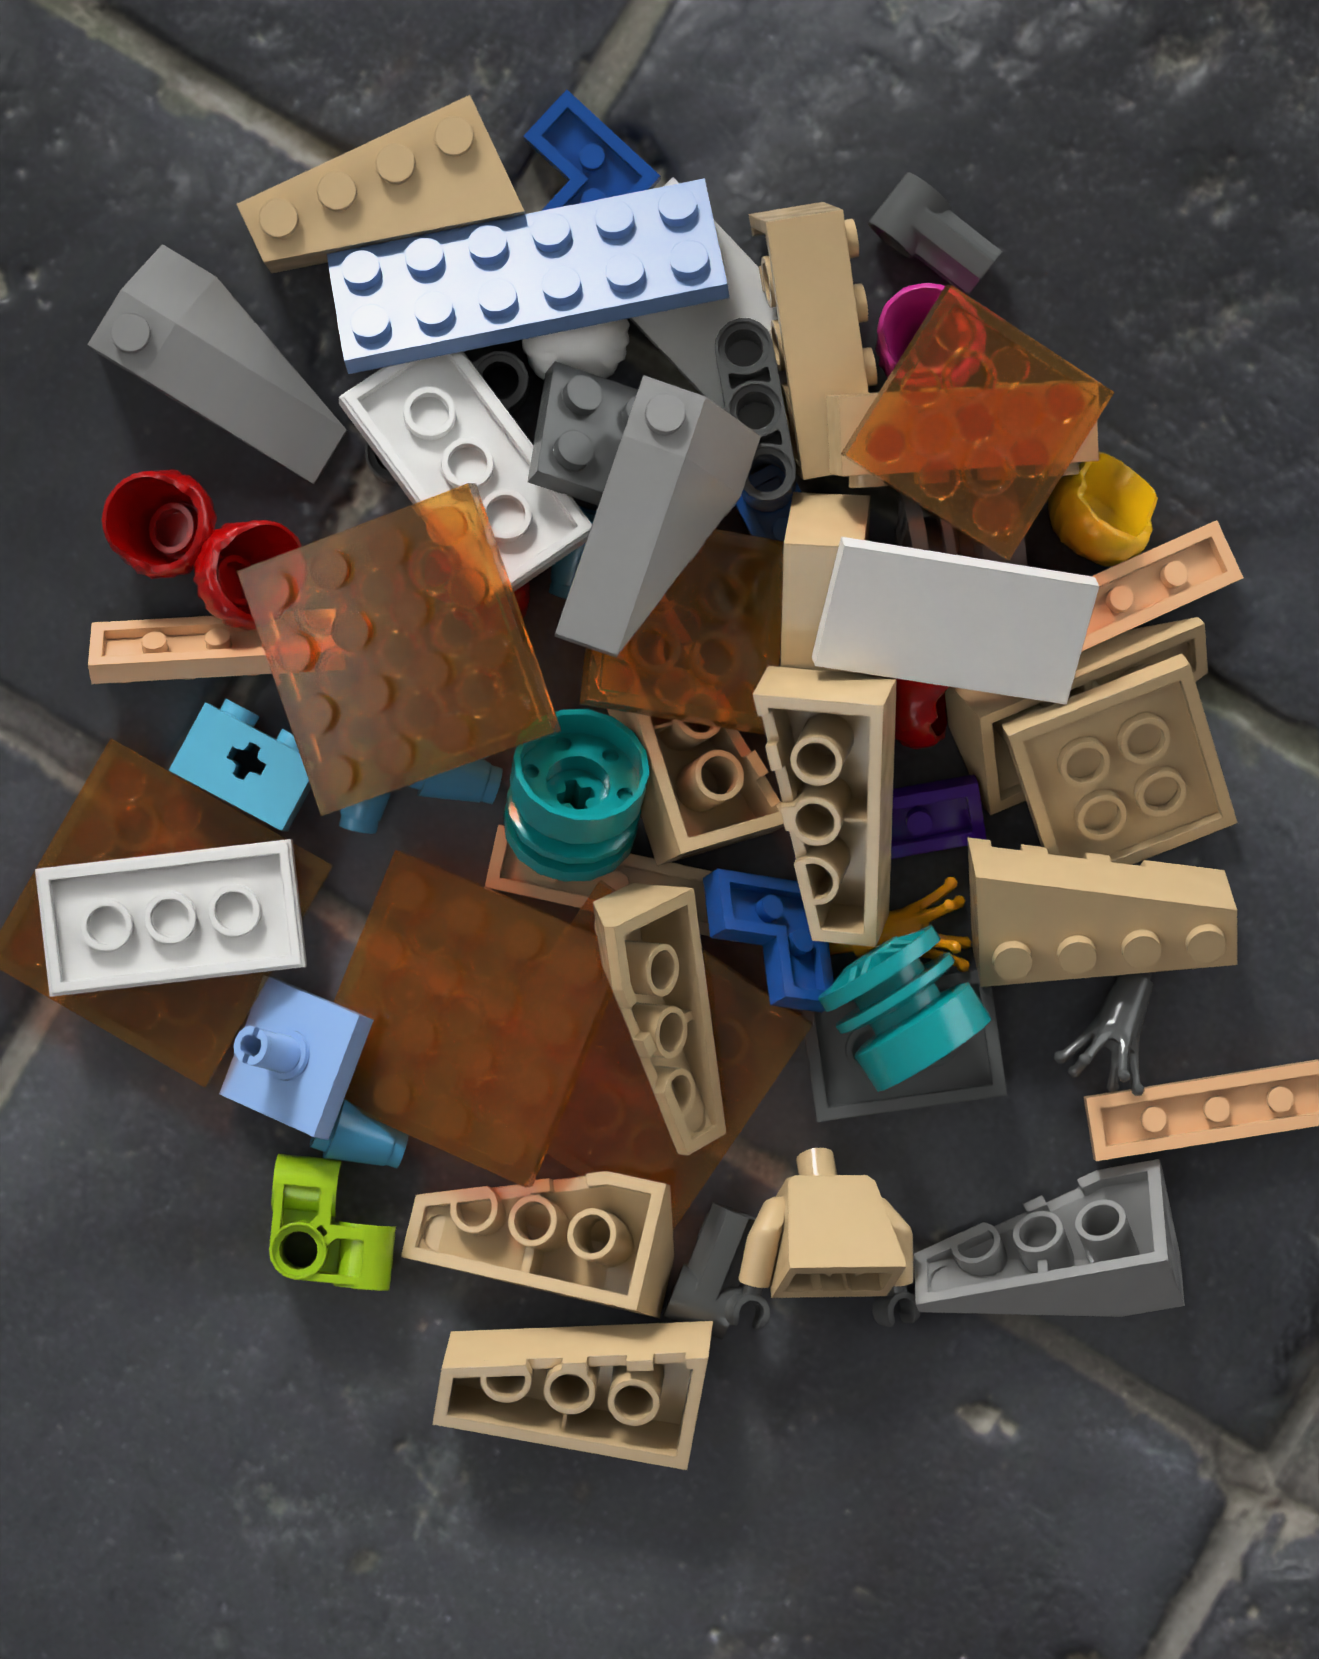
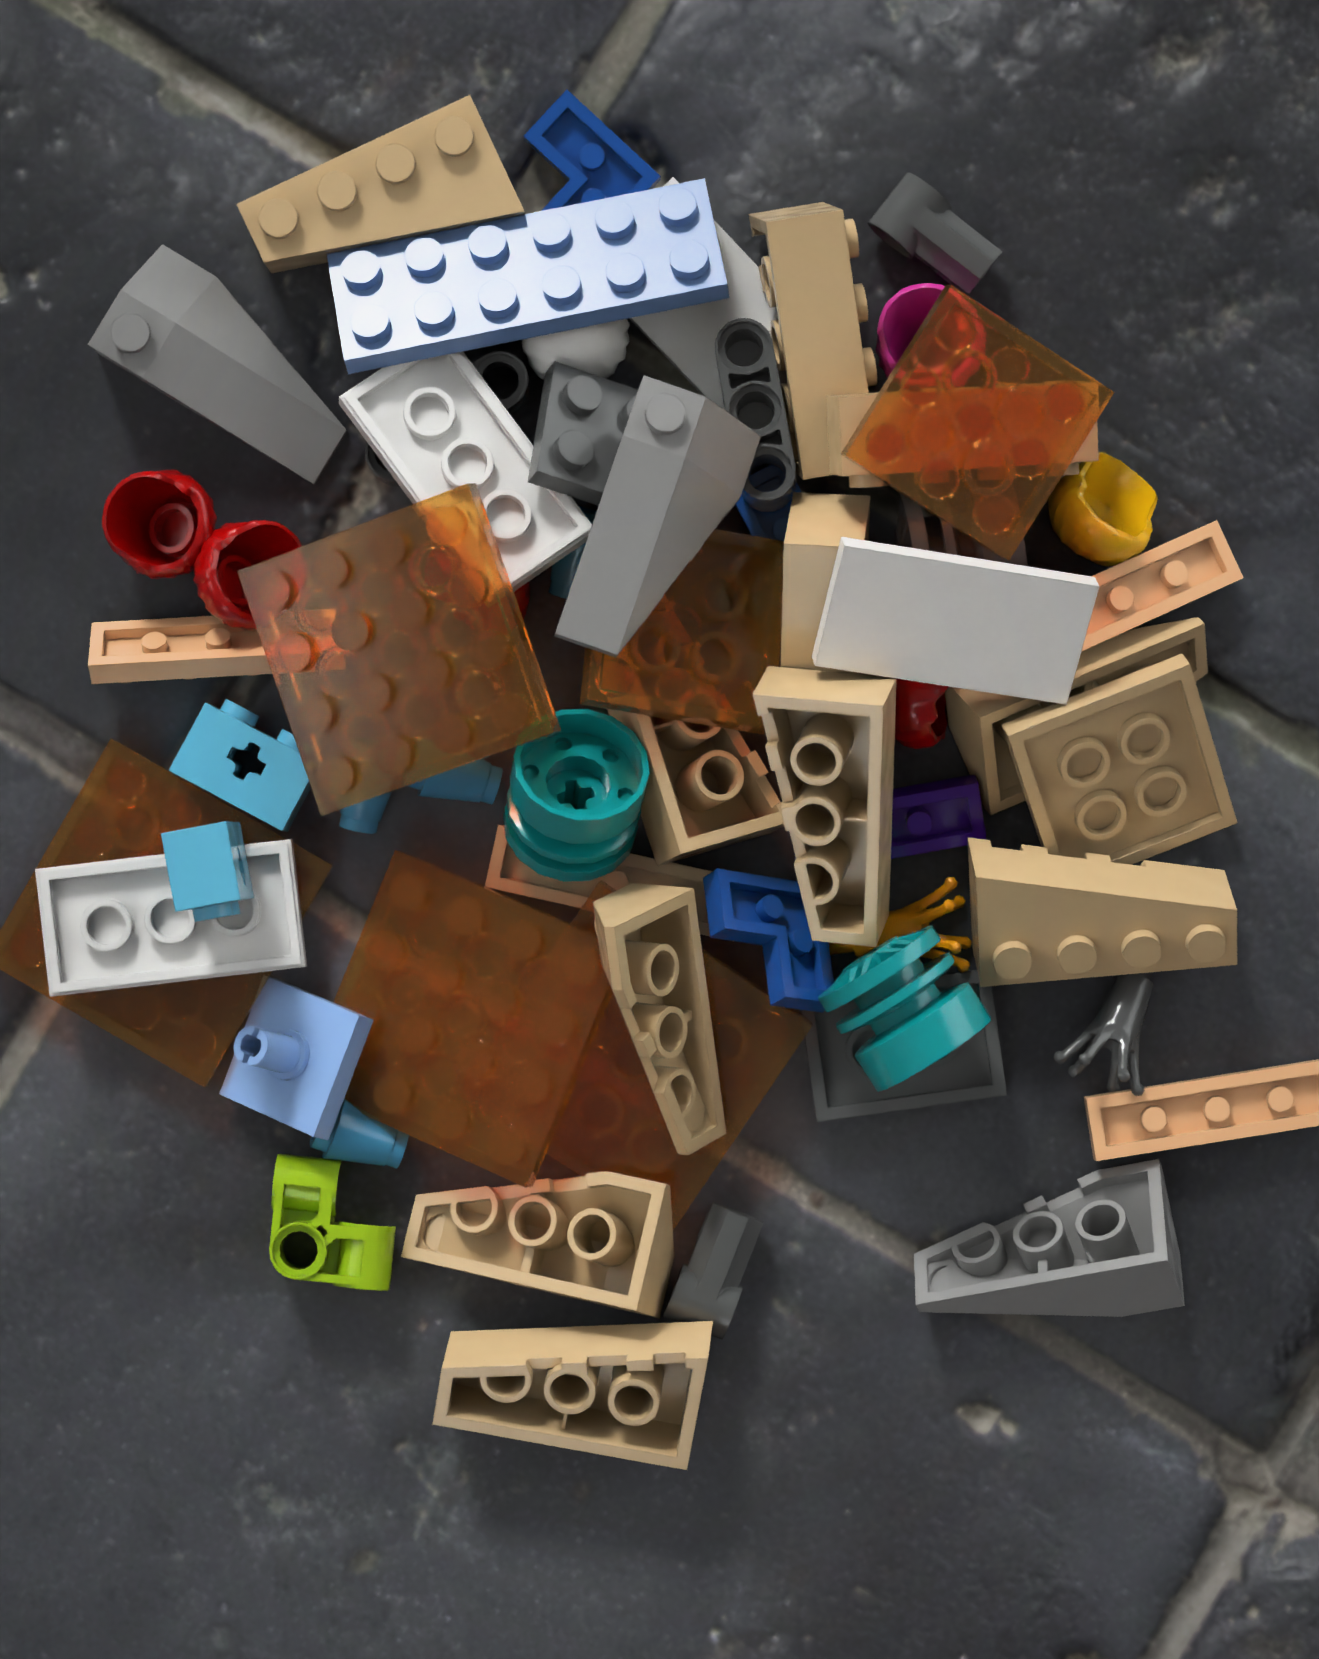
tan torso [725,1148,921,1329] -> none
none -> medium azure brick [161,821,254,922]

